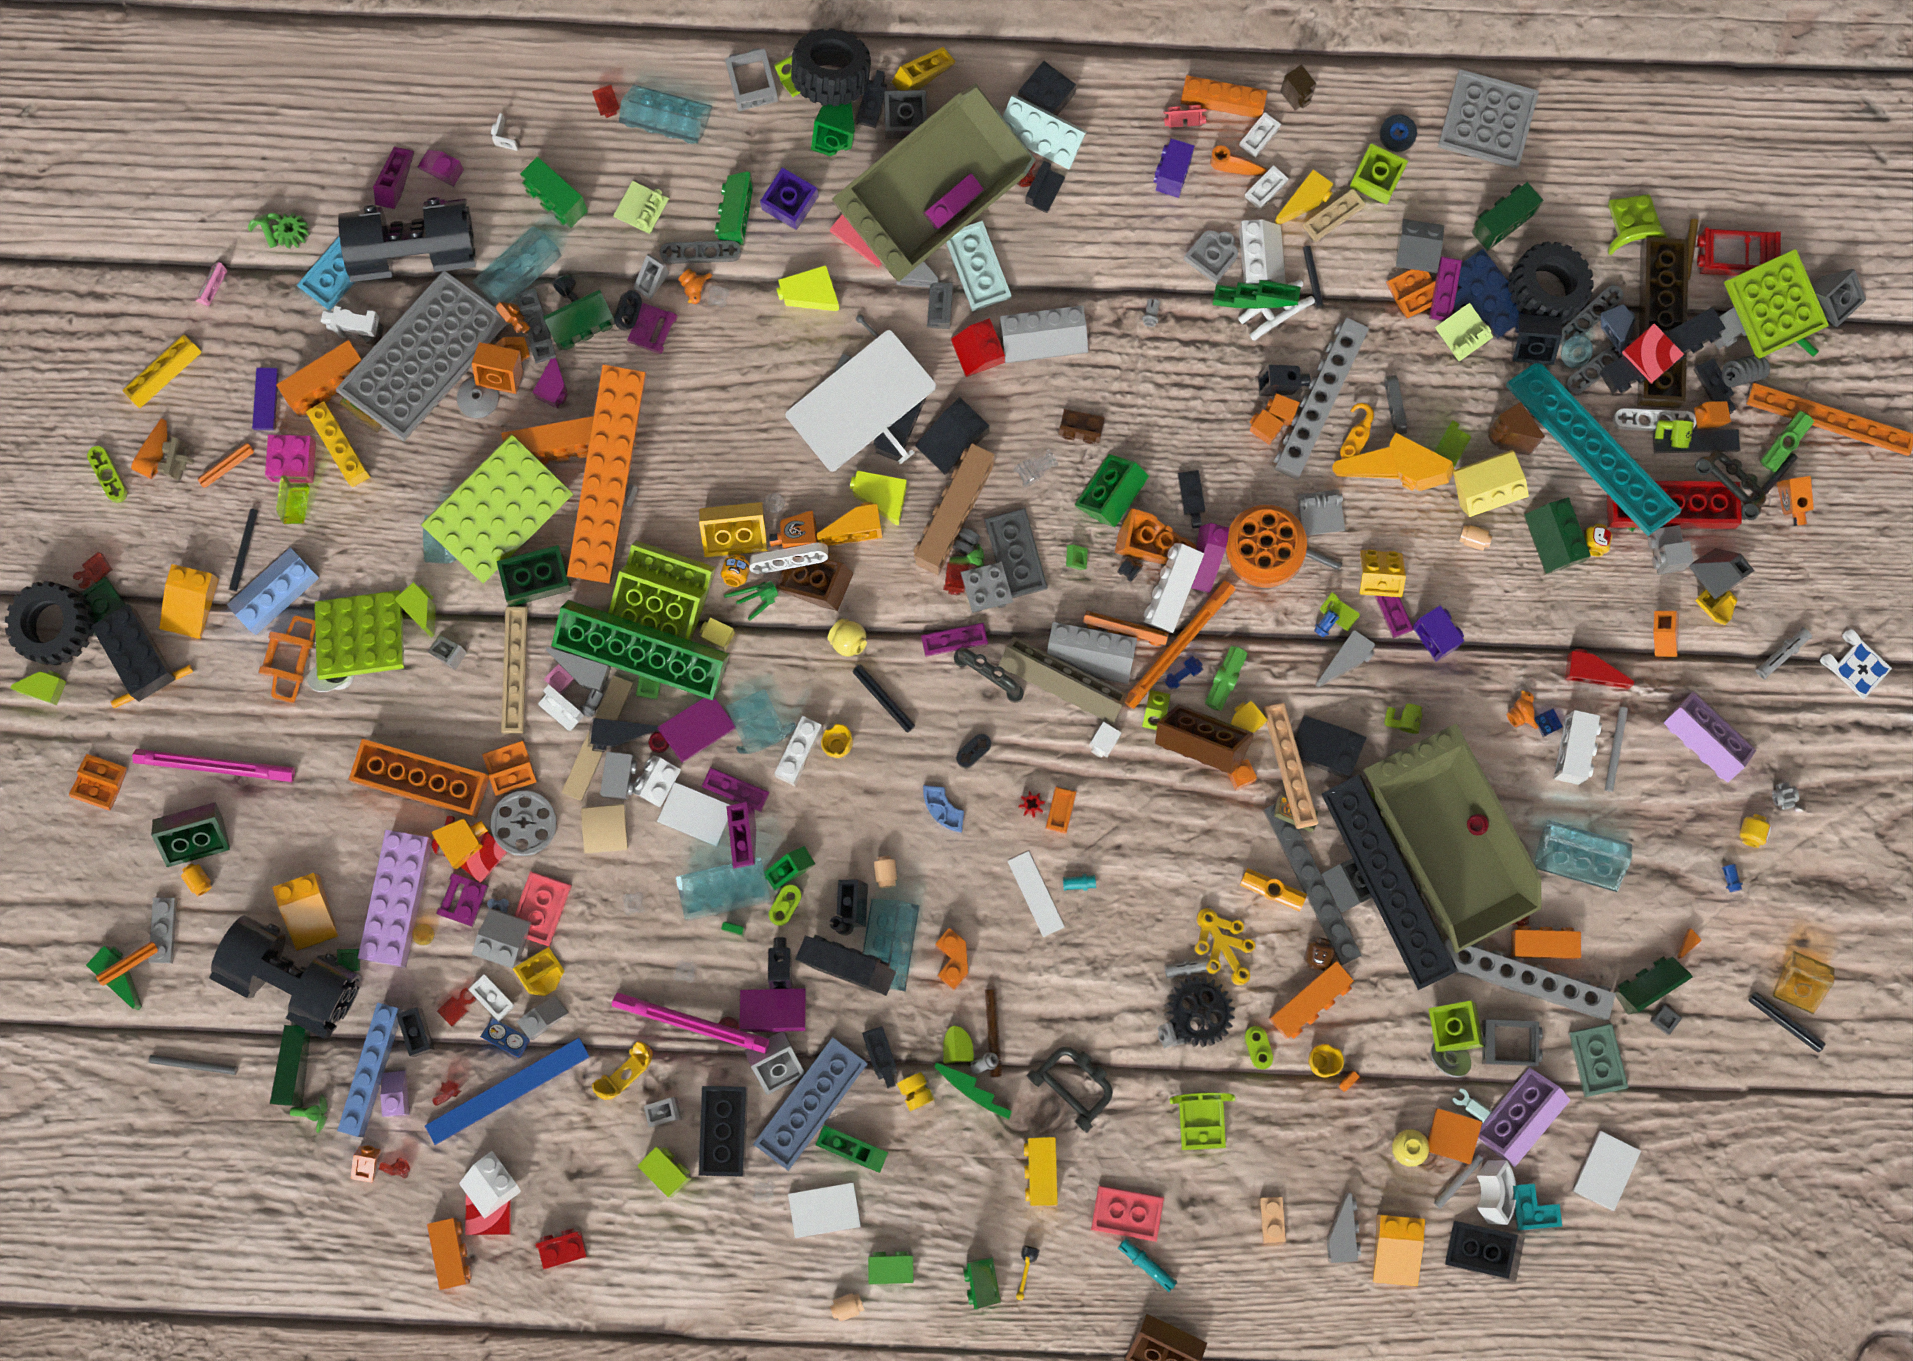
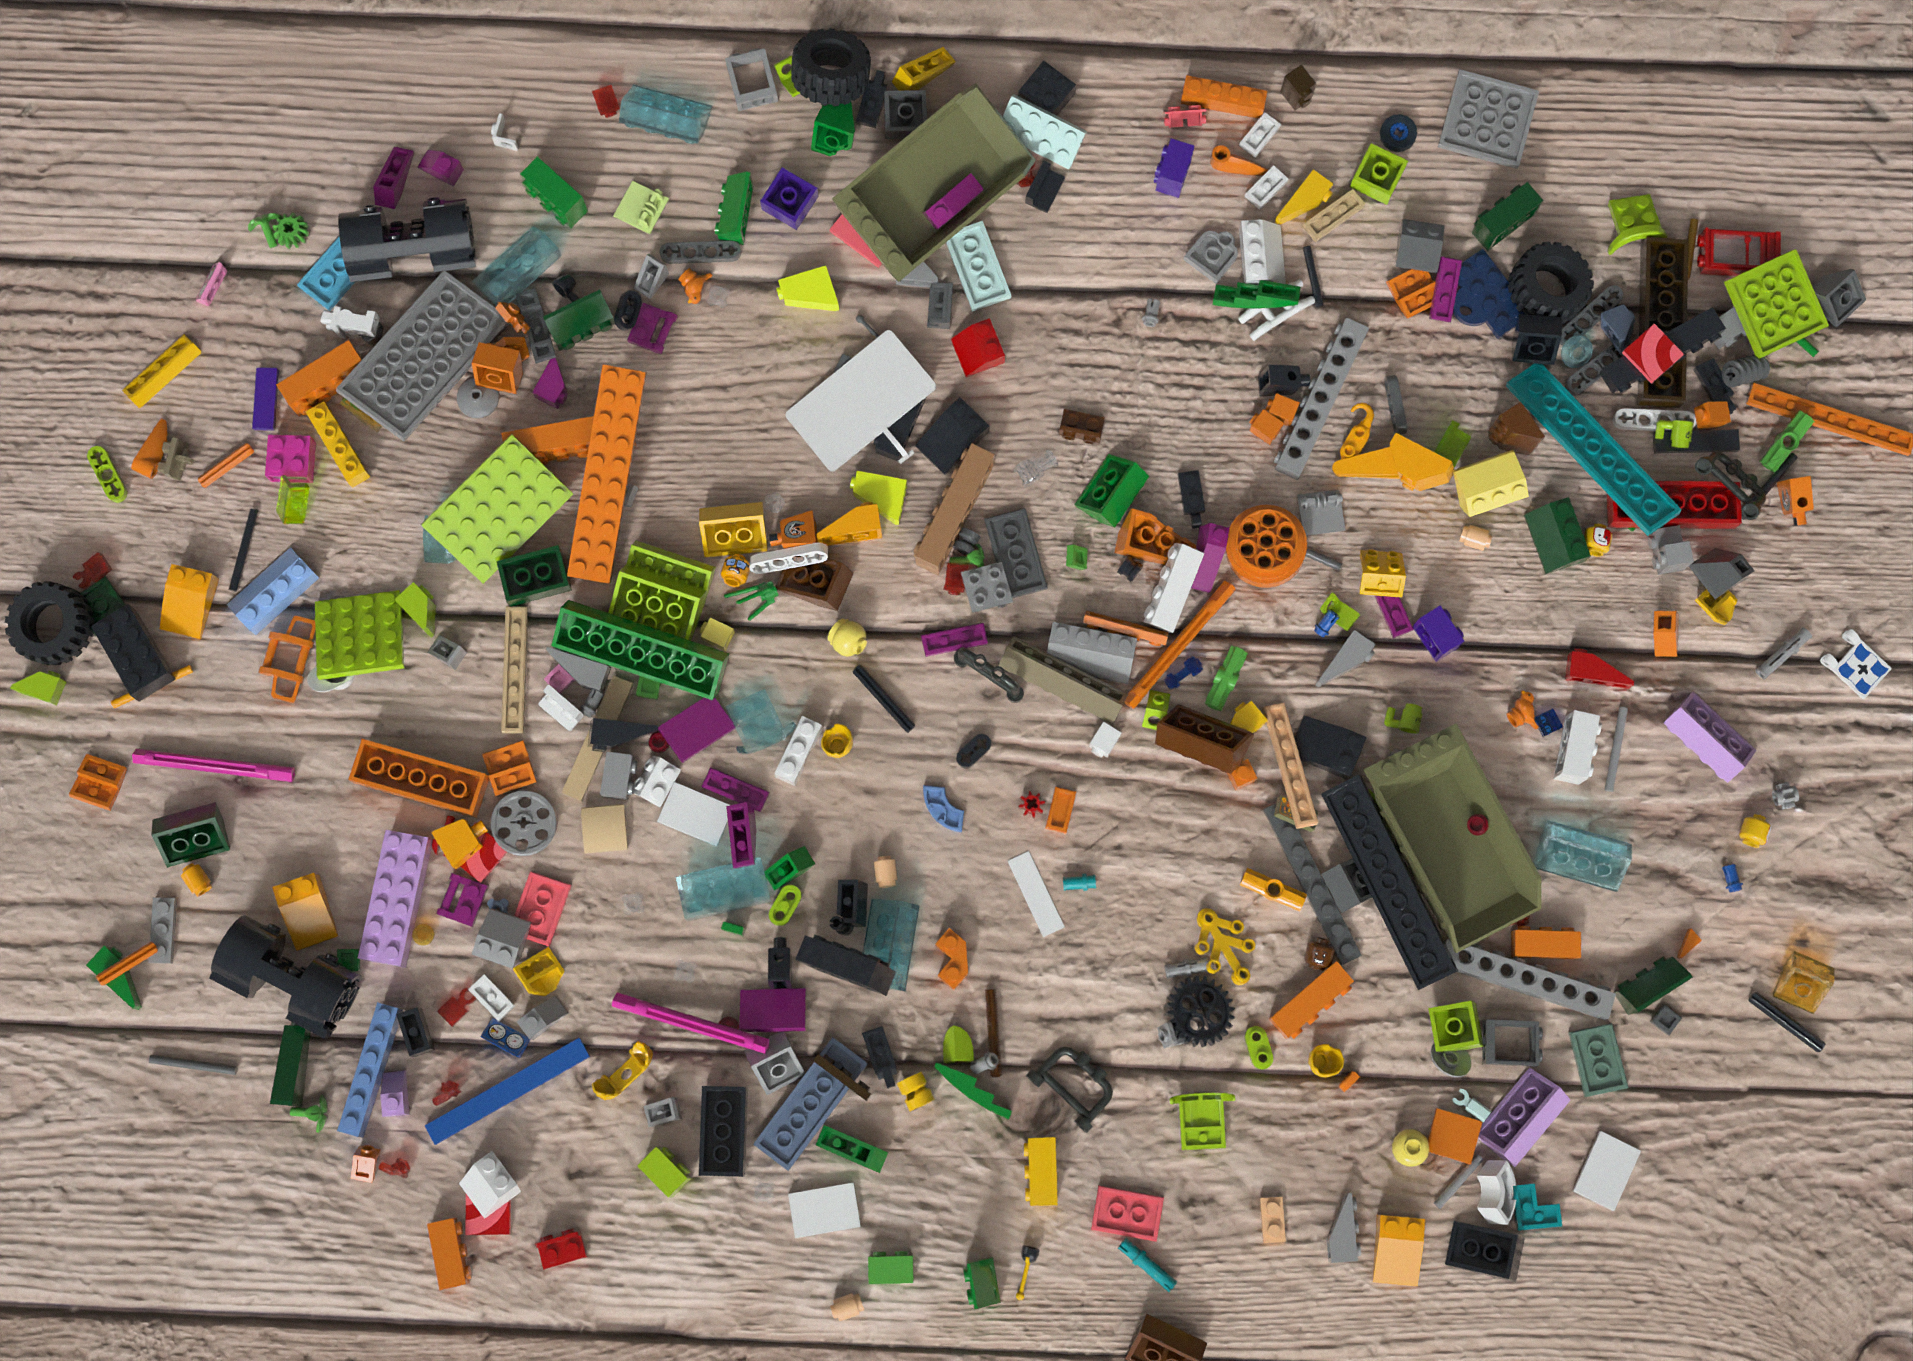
light grey slope [1000,305,1088,364] -> none
yellowish green hinge [1435,303,1493,361] -> none
none -> dark brown plate [813,1054,872,1101]

